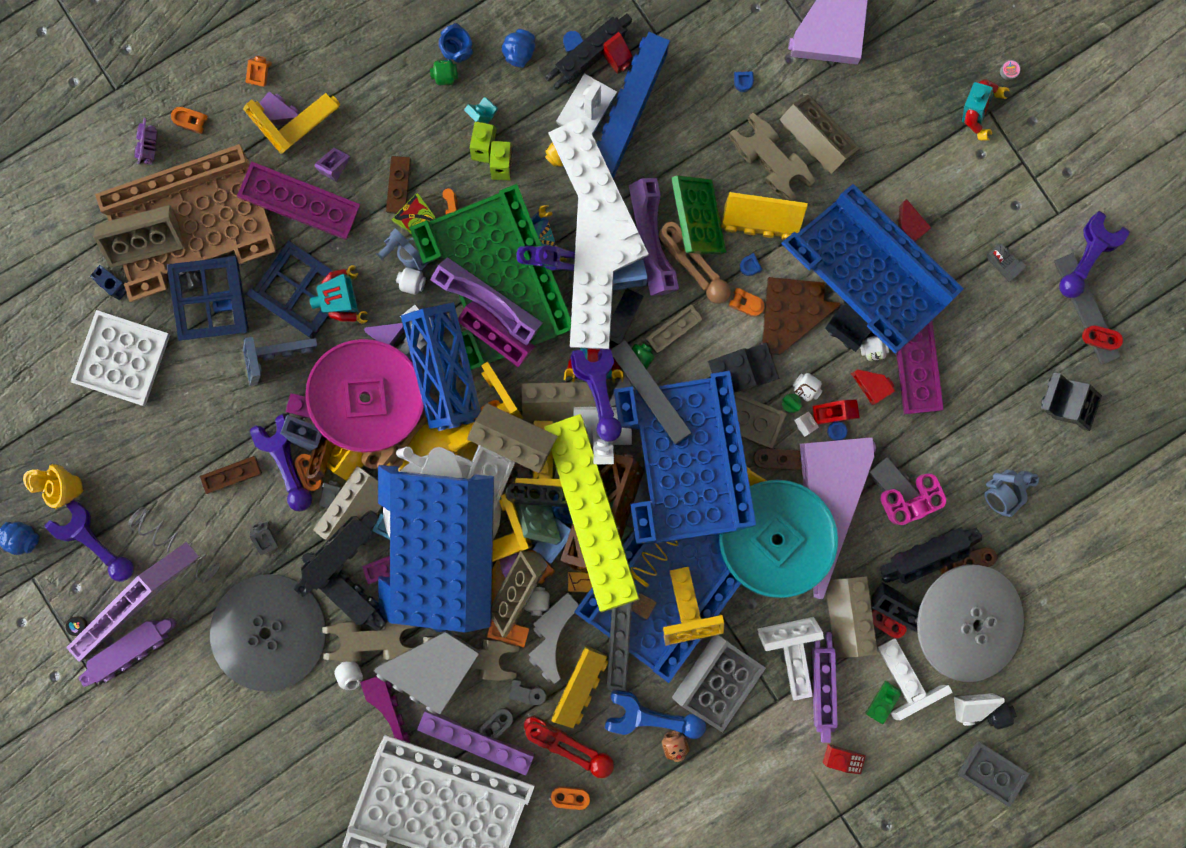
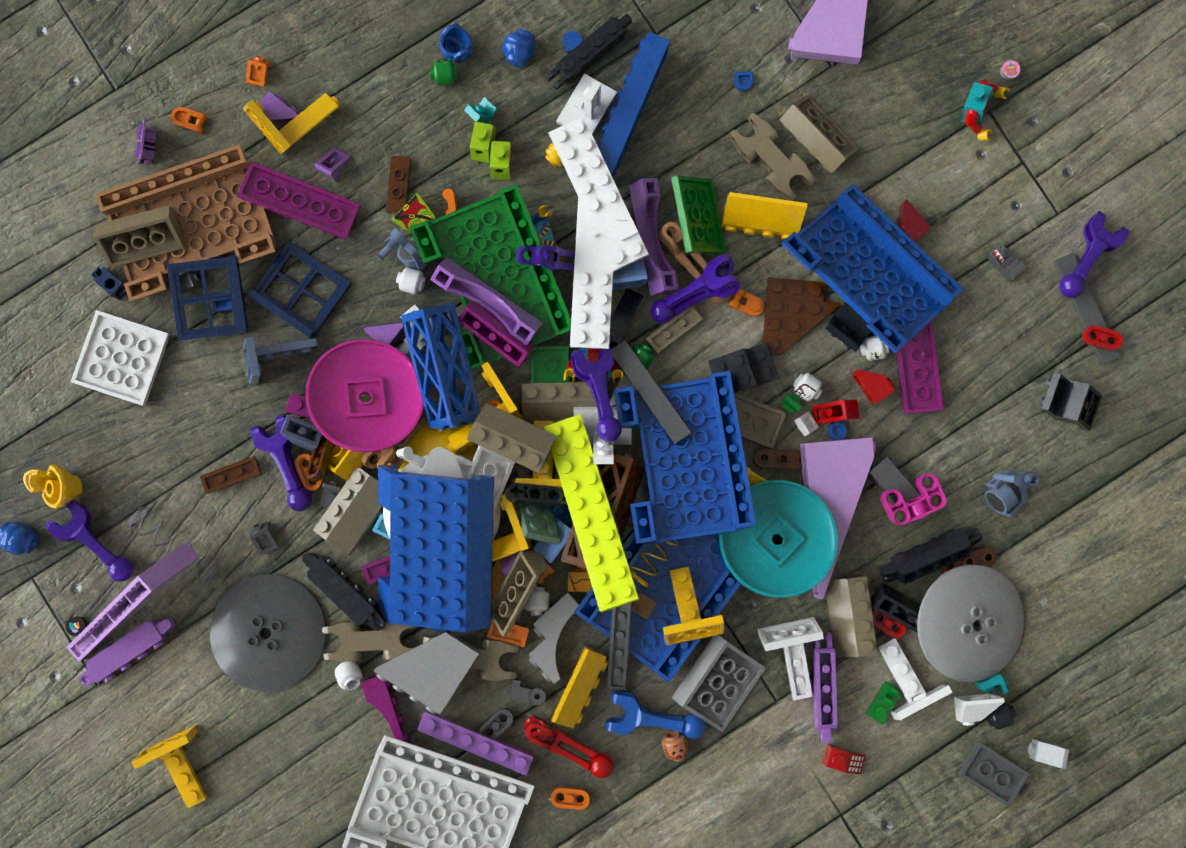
black hinge [294,510,378,597] -> none
teal torso [310,265,368,324] -> none
red slope [604,32,633,74] -> none
blue tile [740,253,762,276] -> none
none -> yellow piece [131,725,207,808]
none -> green plate [530,346,569,383]
none -> dark purple piece [650,255,740,324]
none -> teal bracket [974,673,1009,694]
none -> slope [1028,738,1069,769]

